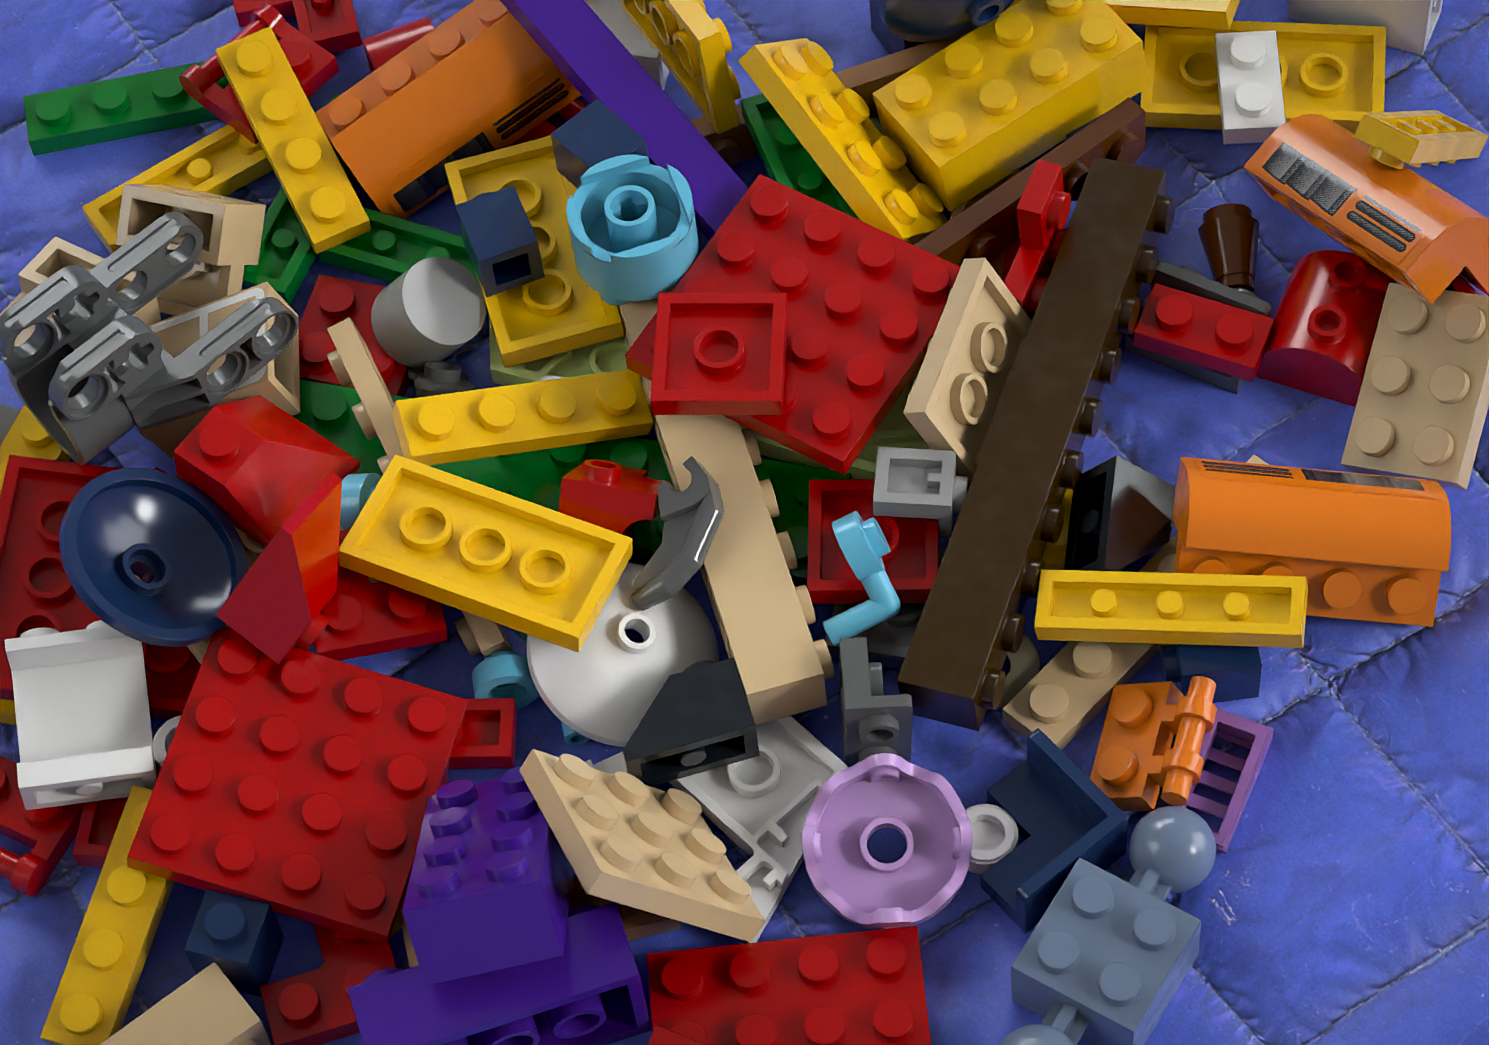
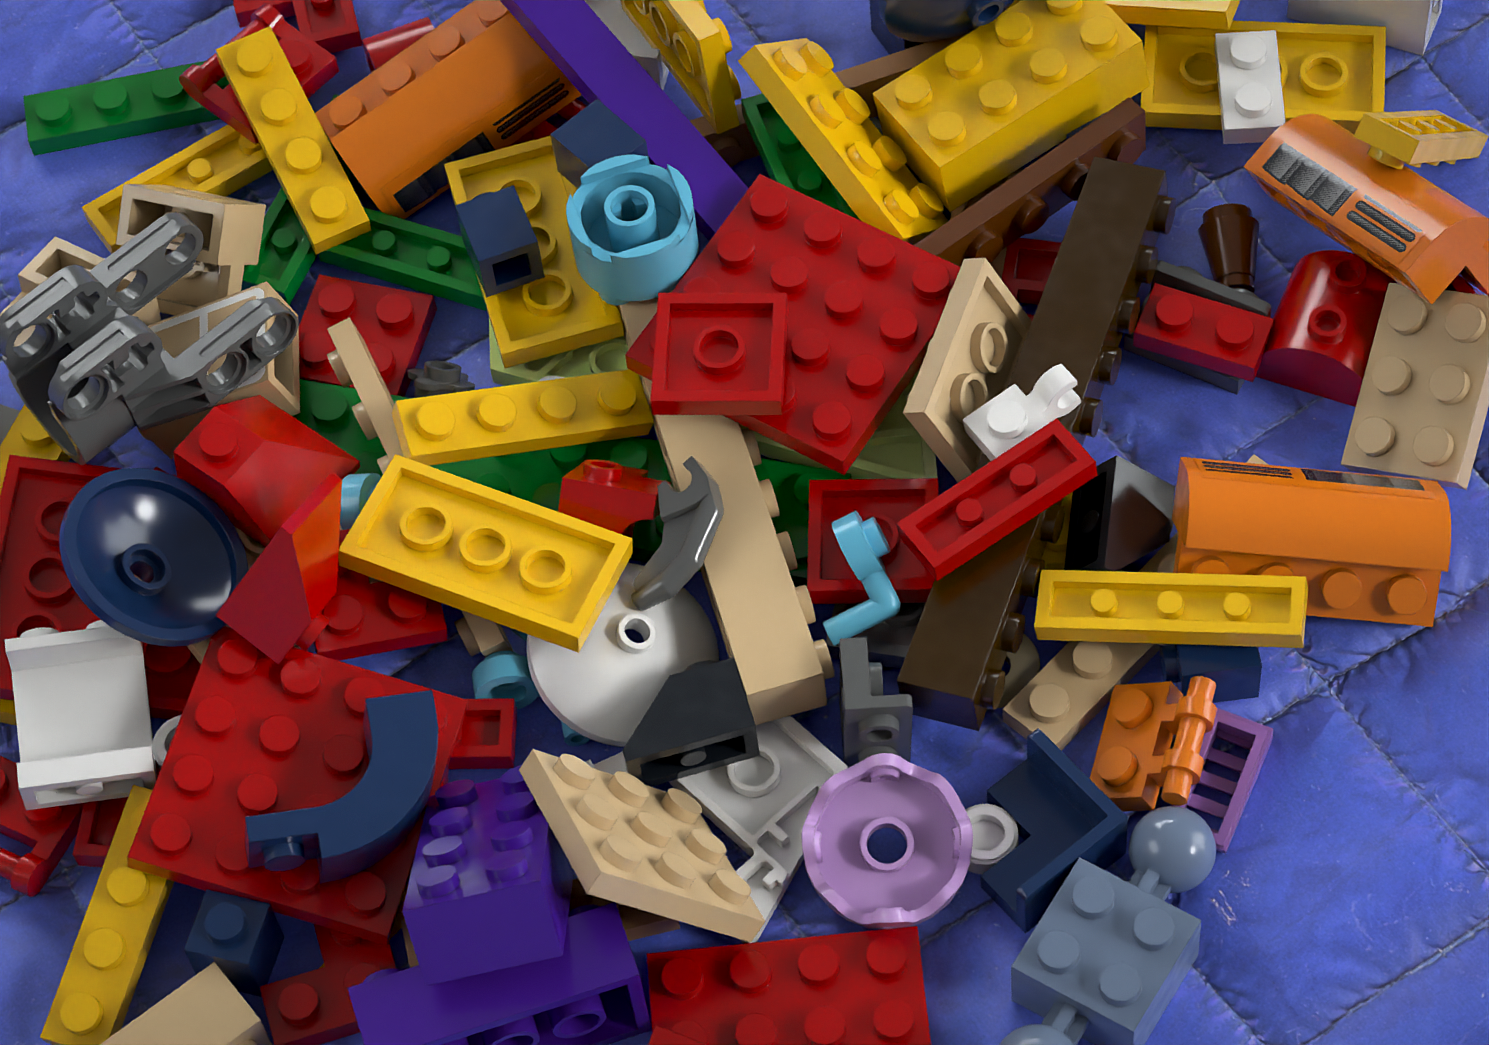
light grey piece [371,257,486,368] -> none
light grey bracket [873,447,968,538] -> none
red plate [1004,159,1071,321] -> none
none -> dark blue arch [245,690,438,883]
none -> red plate [896,418,1097,581]
none -> white plate [962,364,1081,461]

